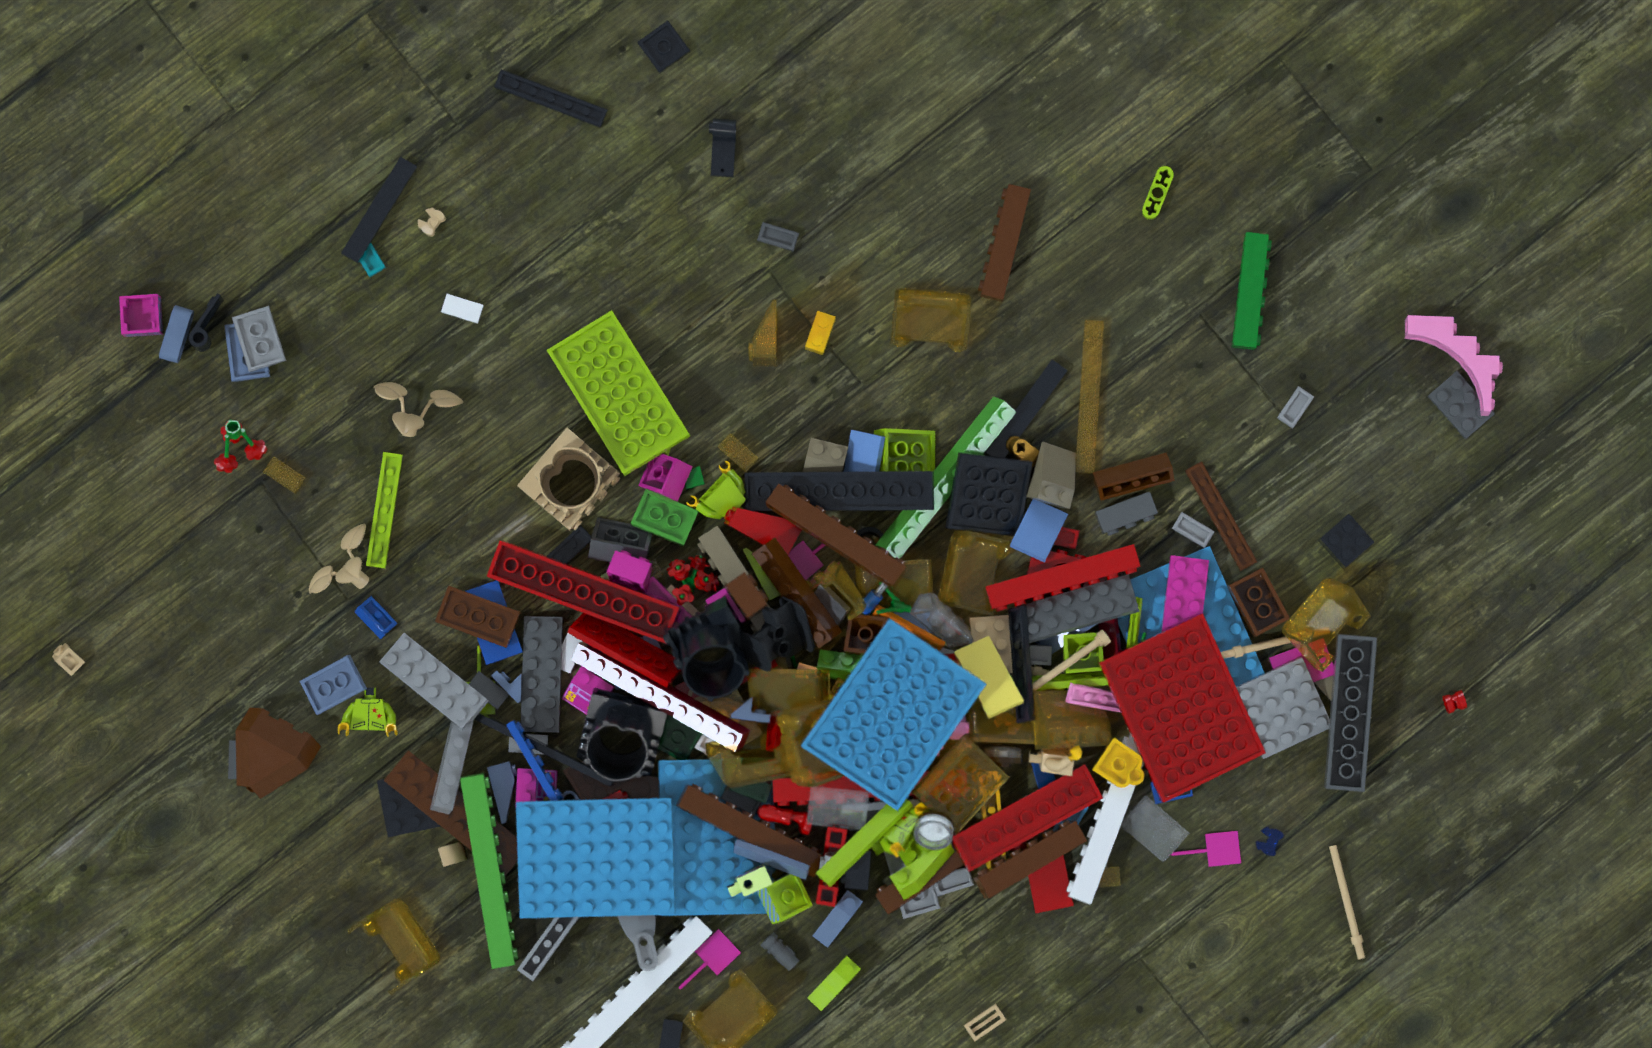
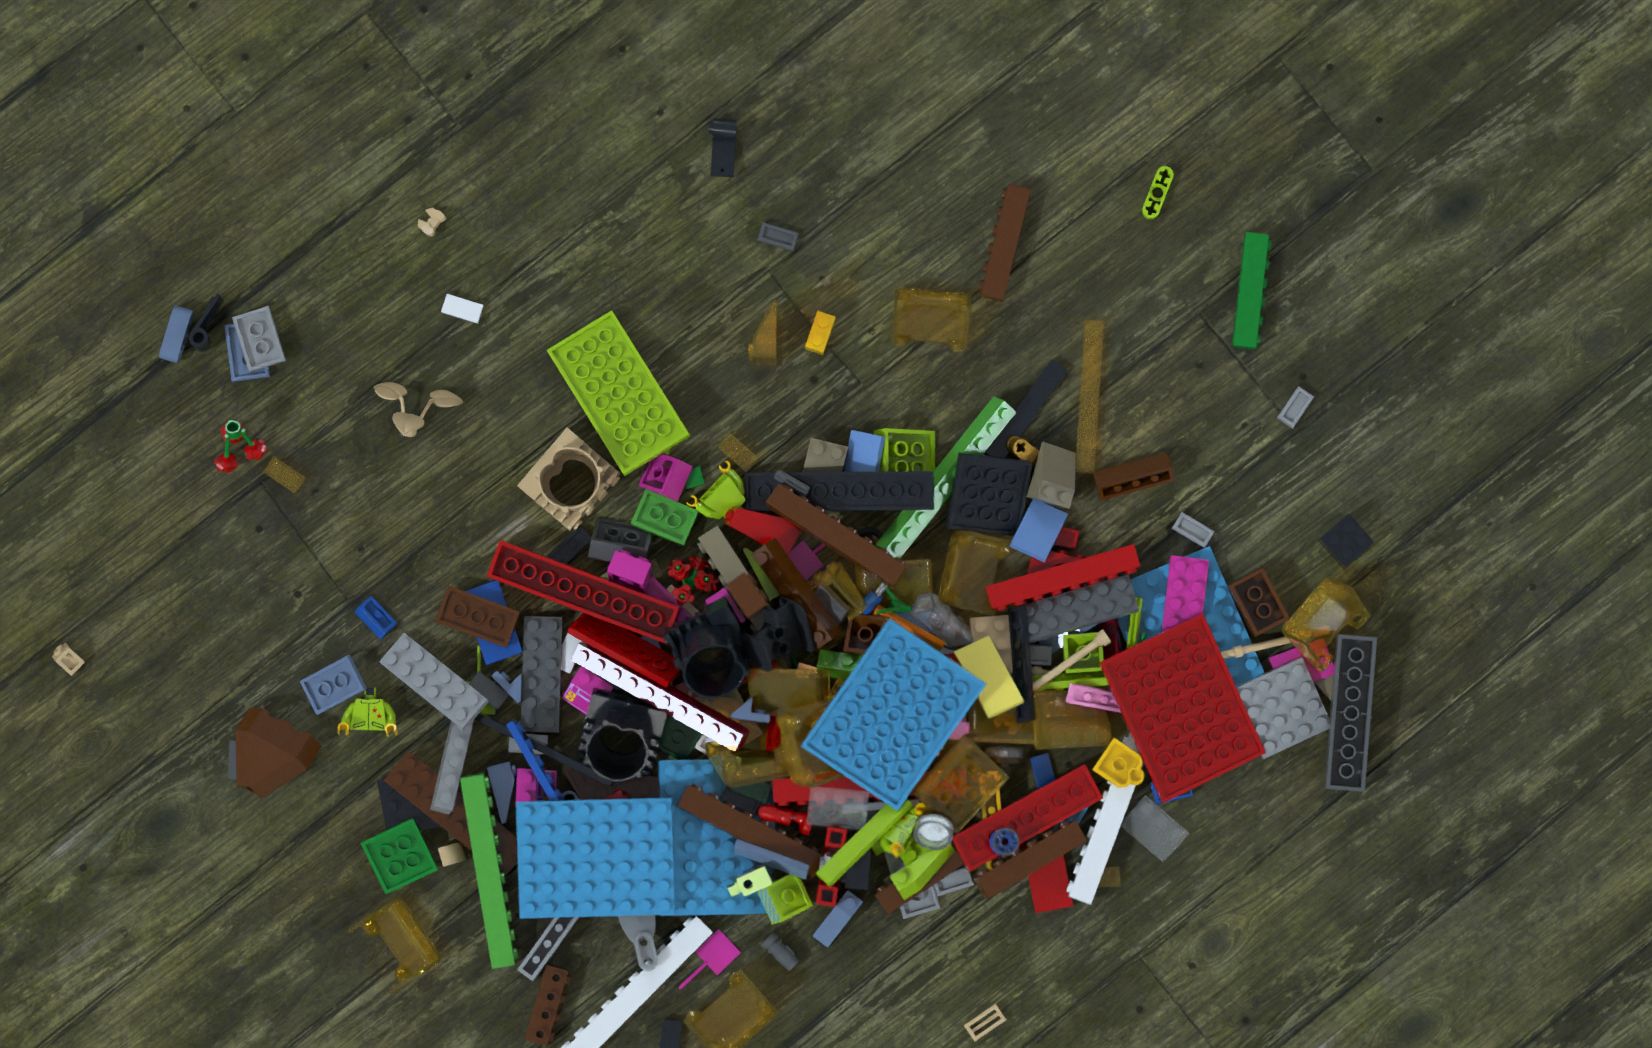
dark pink container [119,294,163,337] -> none
tan plant [309,524,369,594] -> none
black tile [341,157,417,264] -> none
teal tile [360,243,386,277] -> none
lime plate [366,452,403,569] -> none
black tile [494,69,608,128] -> none
black tile [637,20,690,74] -> none
lime slope [808,955,861,1011] -> none
tan torso [1028,730,1082,776] -> none
dark grey brick [1095,491,1158,536] -> none
dark pink piece [1171,831,1241,867] -> none
reddish brown tile [1185,461,1257,571] -> none
clear blue piece [1256,827,1284,856] -> none
tan bar [1329,845,1365,959] -> none
bright pink arch [1405,315,1503,416] -> none
dark grey plate [1427,371,1495,439] -> none
red wheel [1442,690,1467,714] -> none
none -> green plate [360,817,438,894]
none -> reddish brown brick [525,964,571,1046]
none -> dark grey axle [774,470,810,496]
none -> blue wheel [990,828,1019,855]

